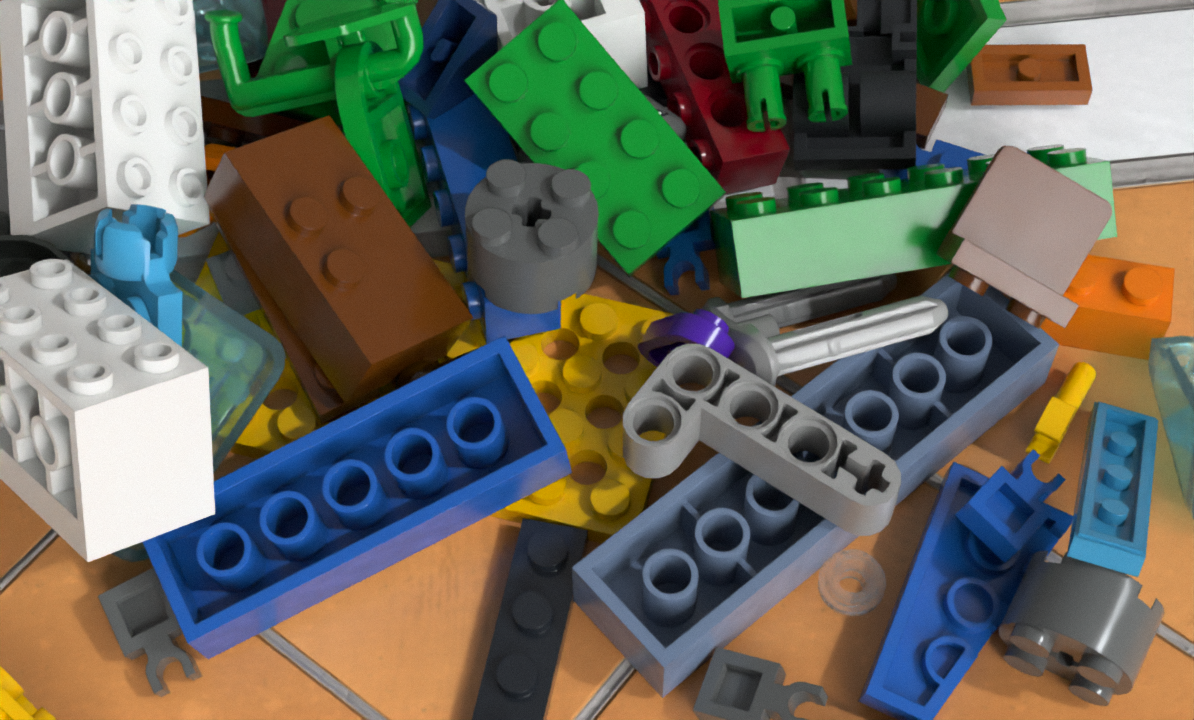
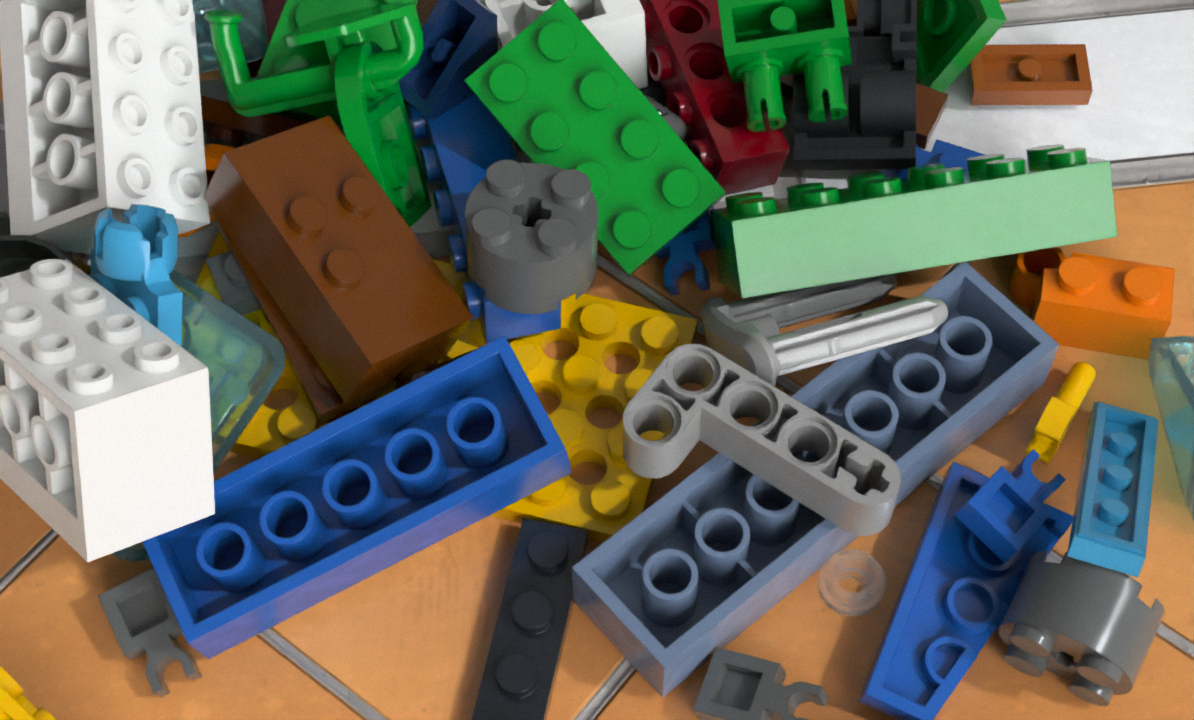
dark purple plate [638,309,735,367] -> none
bracket [936,145,1112,329] -> none

